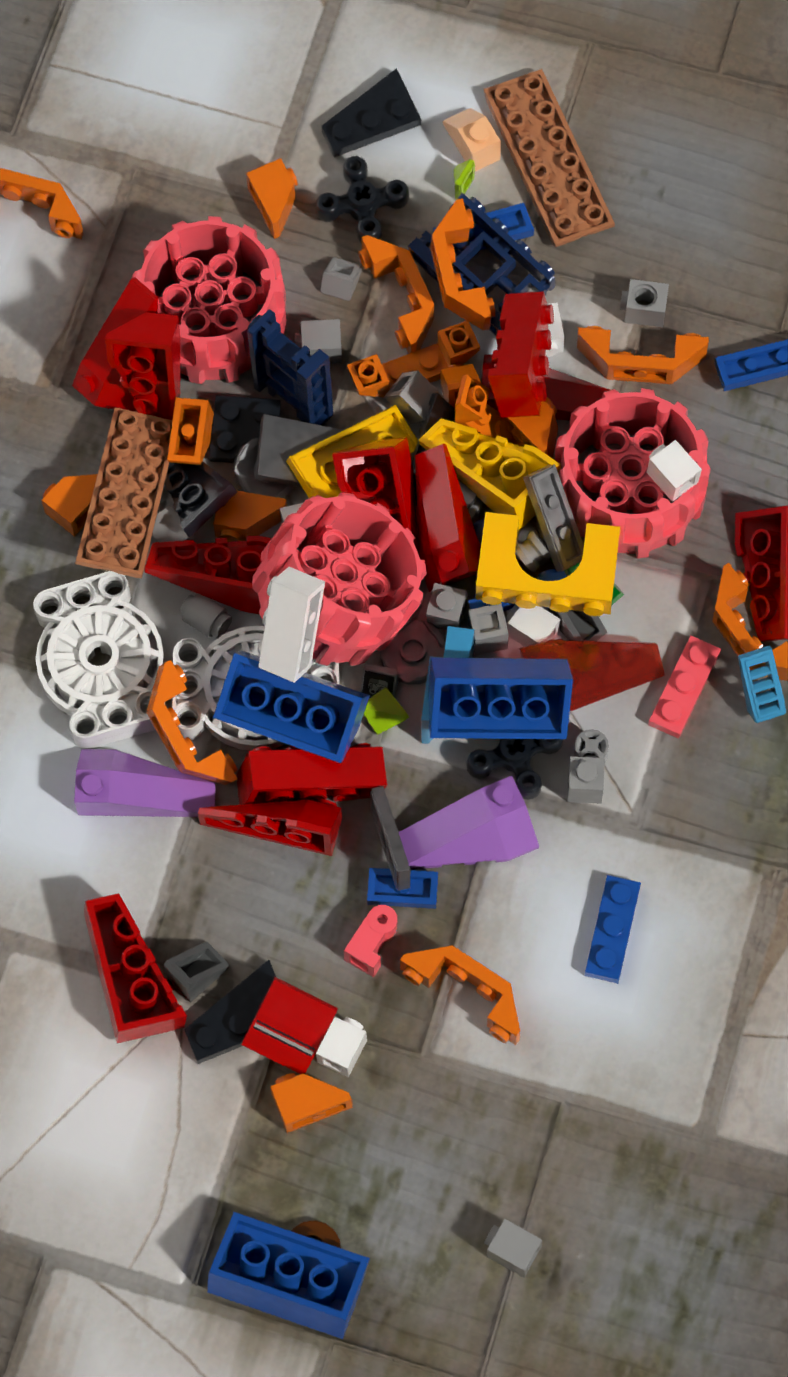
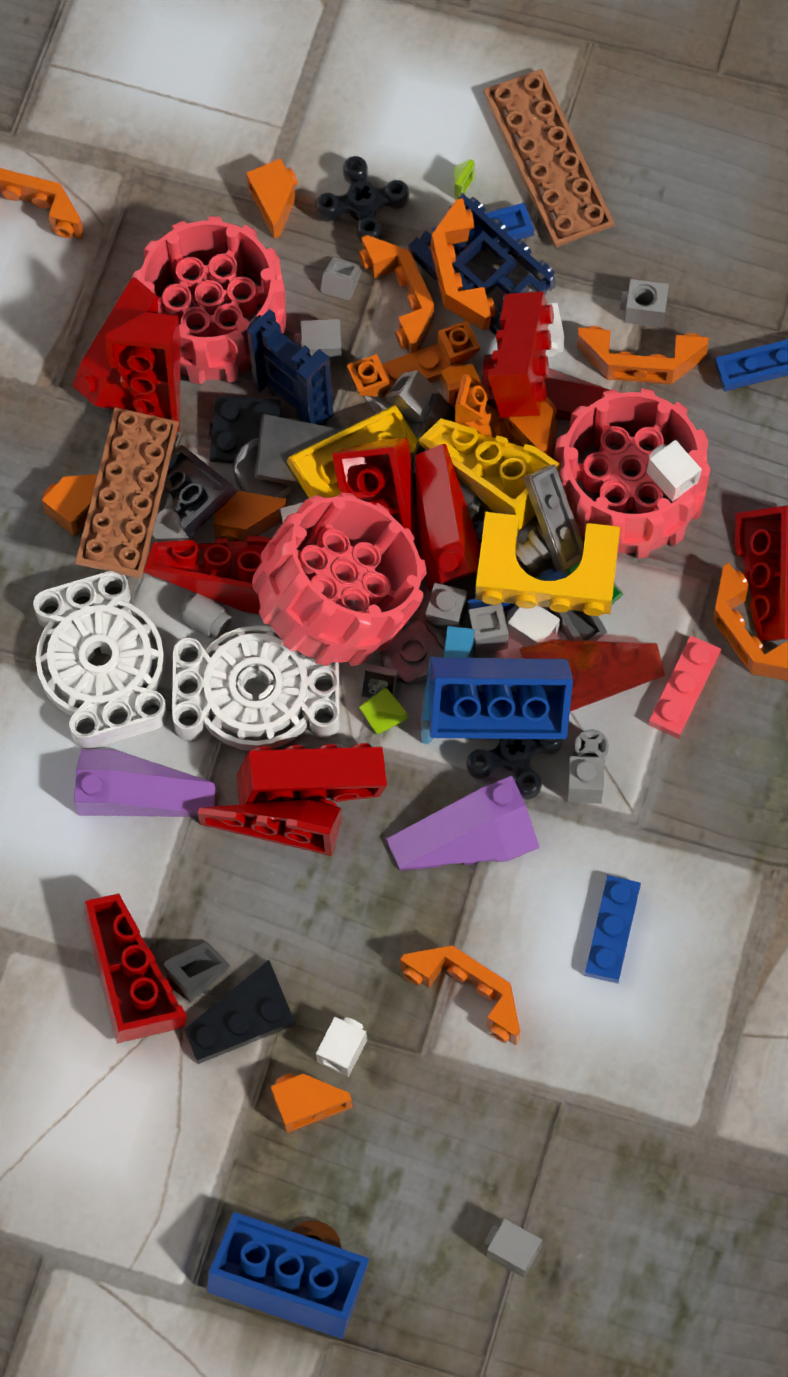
orange slope [146,659,237,785] -> none
orange slope [167,397,214,465] -> none
blue slope [213,651,370,763] -> none
red slope [241,977,338,1074] -> none
white brick [258,567,325,683] -> none
black wing [321,68,421,158] -> none
coral leg [344,905,397,978] -> none
blue plate [367,868,438,909] -> none
flat silver tile [371,786,410,891] -> none
light nougat slope [443,108,501,171] -> none
dark azure slope [738,645,786,723] -> none

